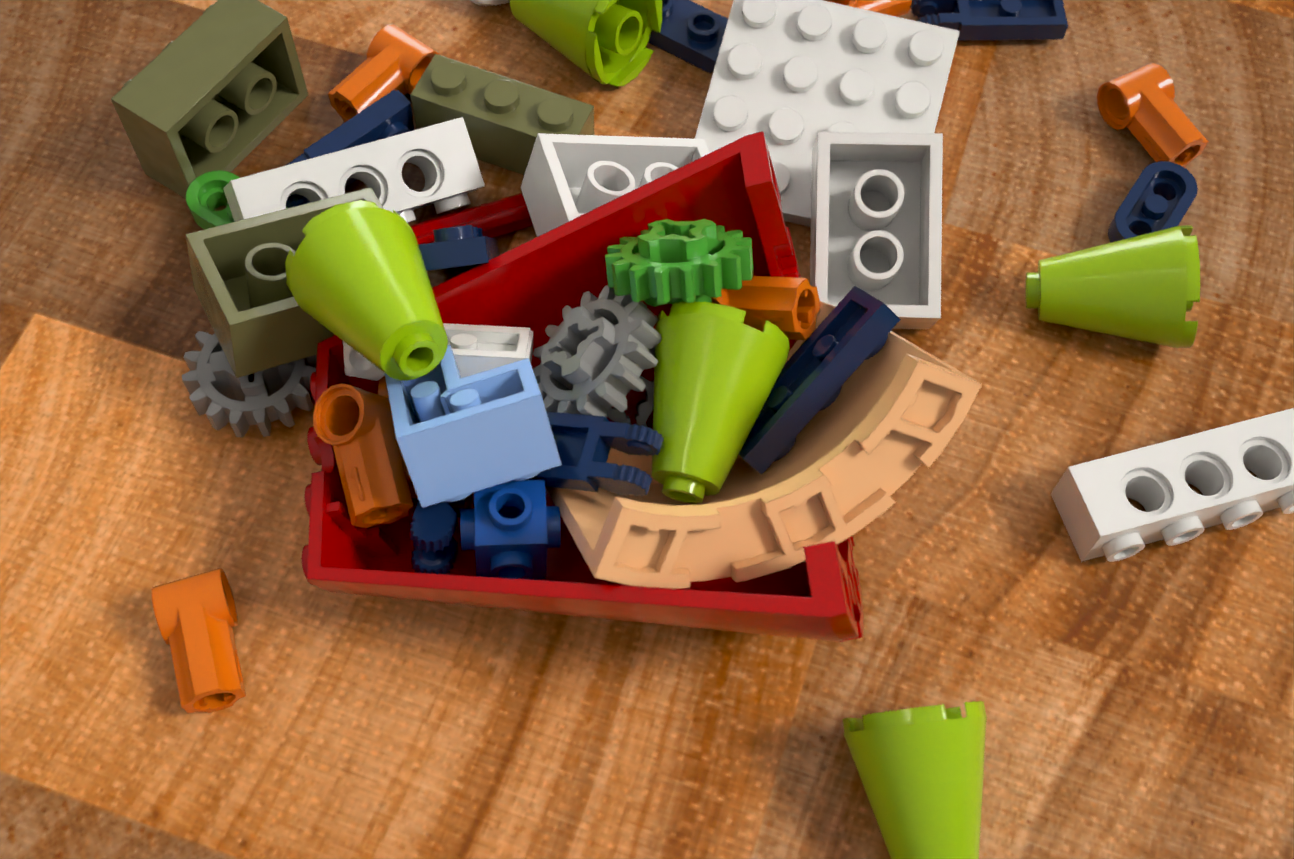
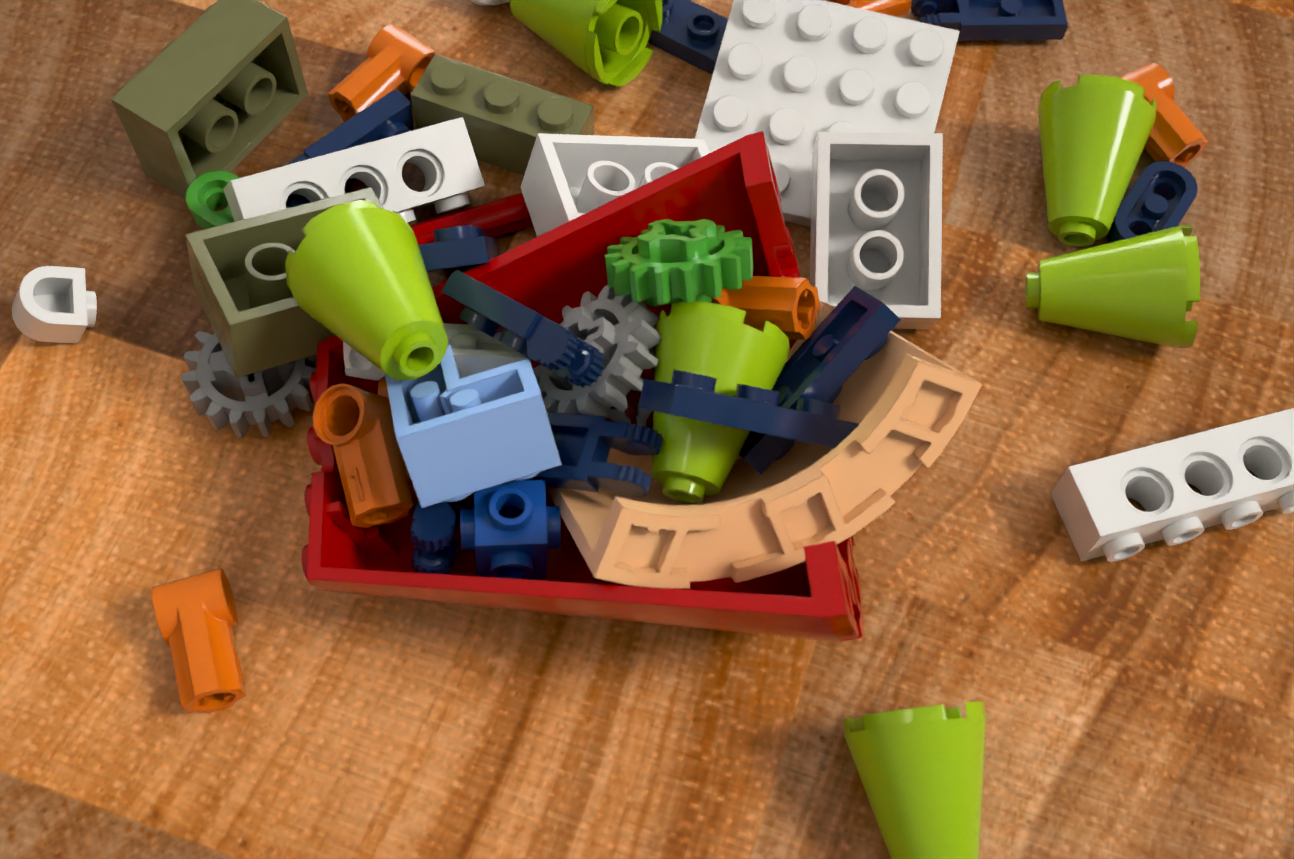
none -> white plate [12,266,97,344]
none -> dark blue hinge [441,269,606,388]
none -> dark blue plate [638,370,859,448]
none -> lime cone [1037,74,1157,247]

